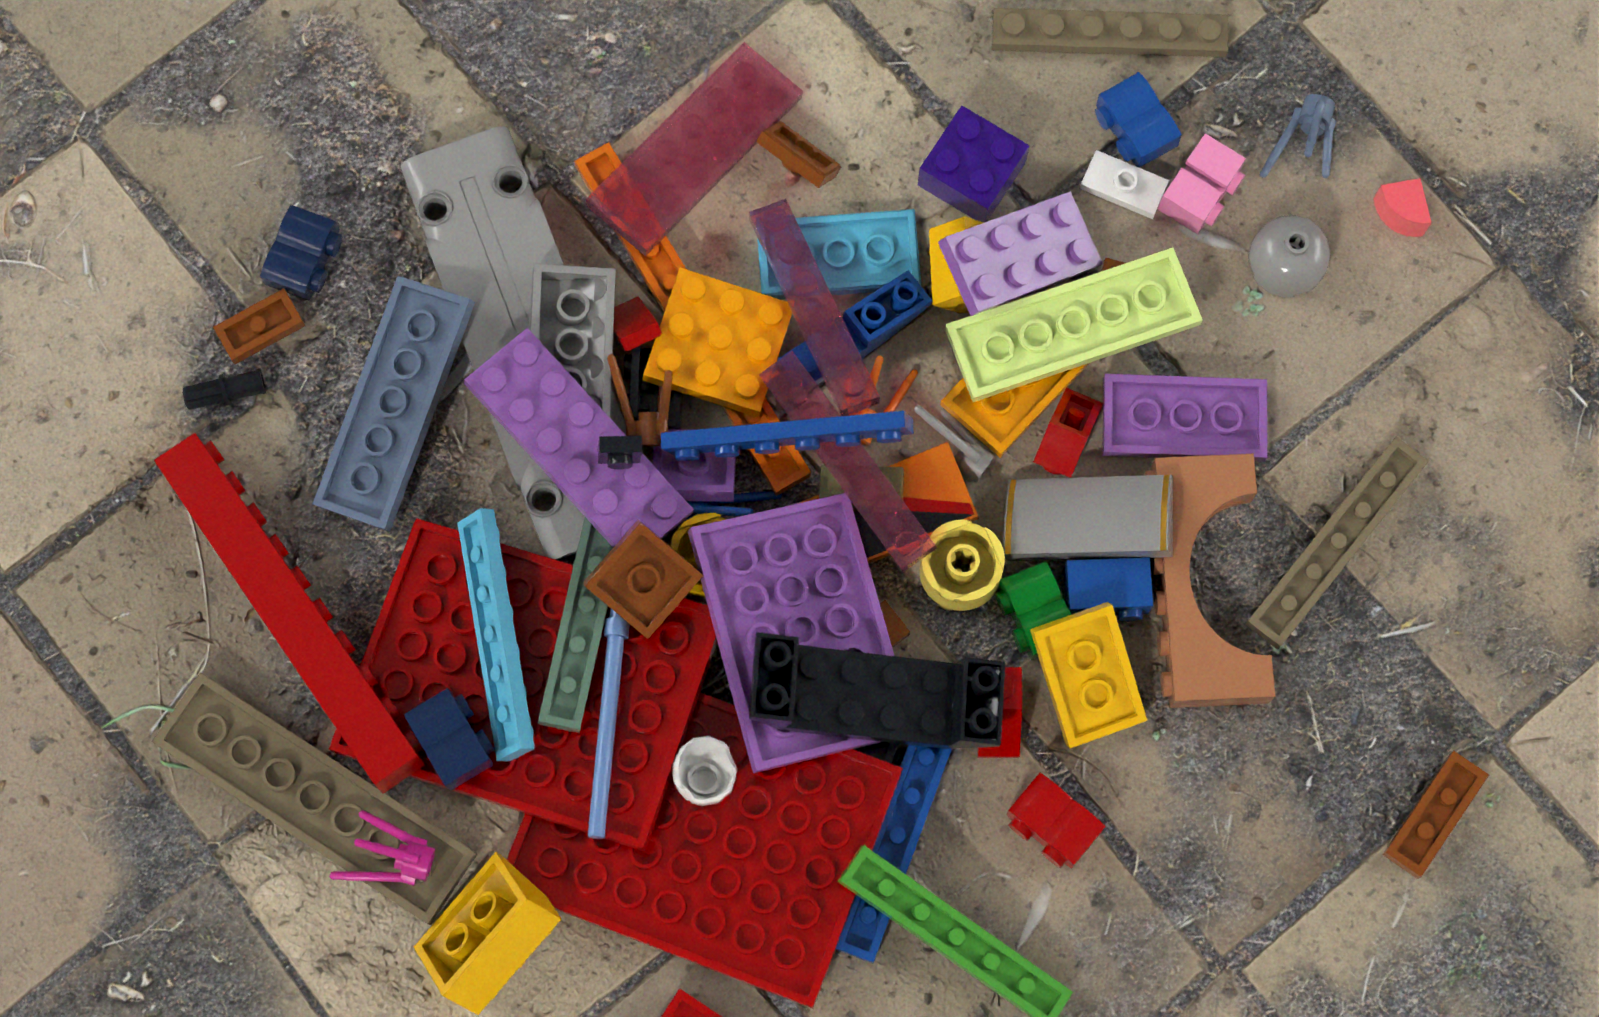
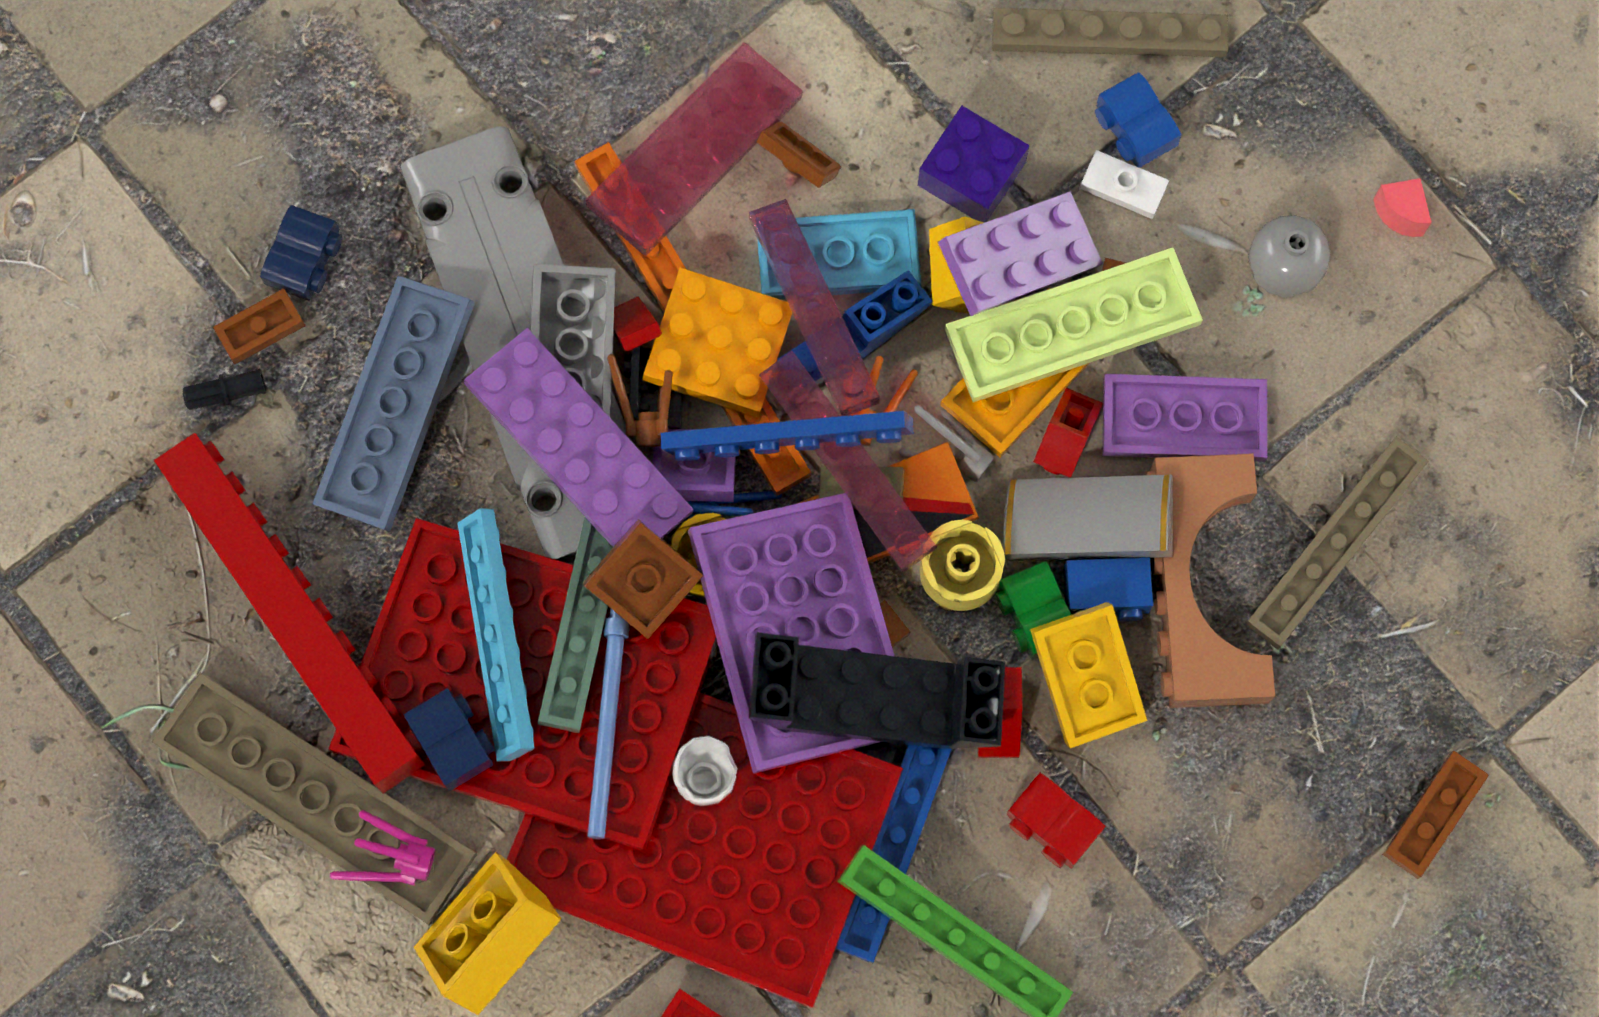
black plate [597,436,642,469] -> none
bright pink piece [1158,133,1246,234] -> none
sand blue plant [1260,94,1336,178] -> none

